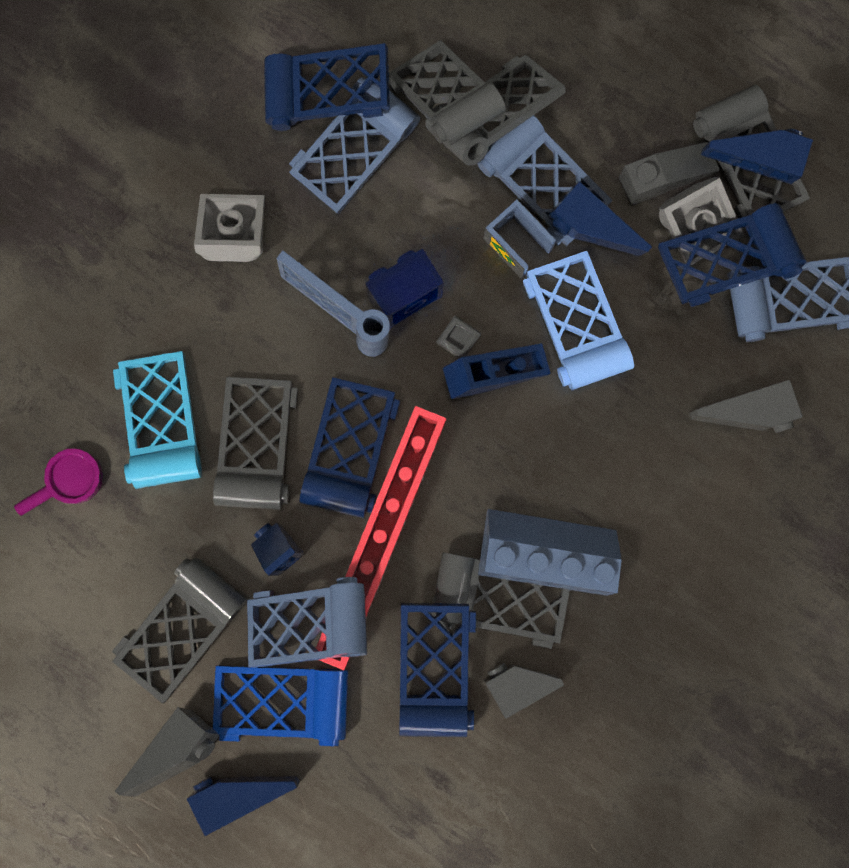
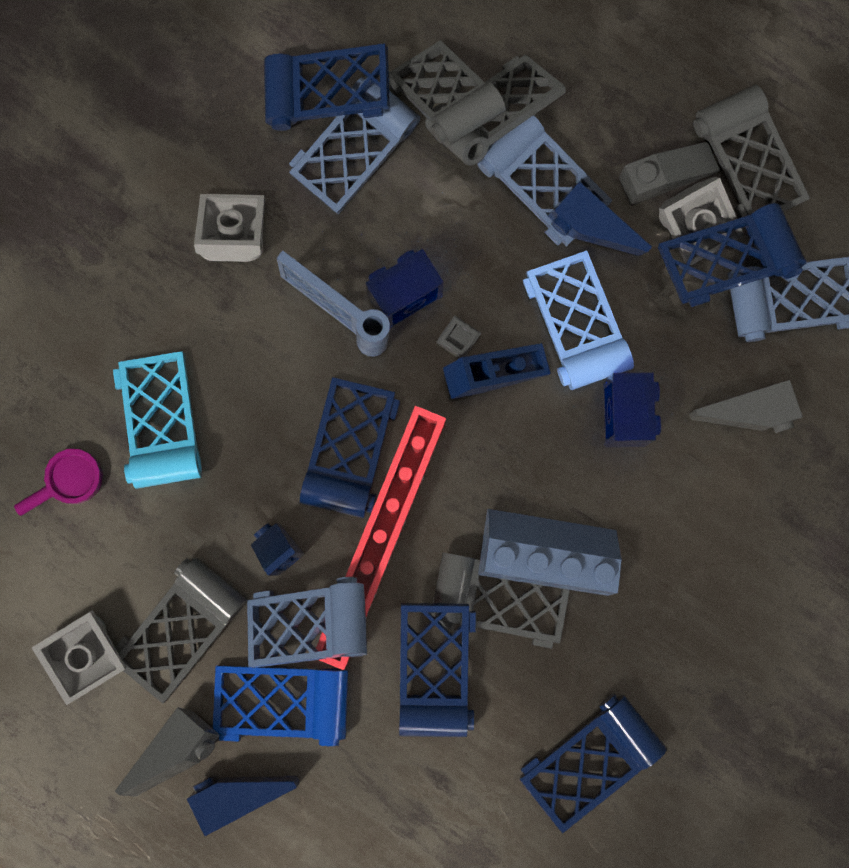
dark grey piece [213,377,298,510] -> none
sand blue piece [483,199,556,279] -> none
dark grey slope [484,662,564,719] -> none
dark blue slope [700,129,813,184] -> none
none -> light grey slope [31,610,126,705]
none -> dark blue piece [520,694,667,834]
none -> clear blue brick [603,373,661,448]

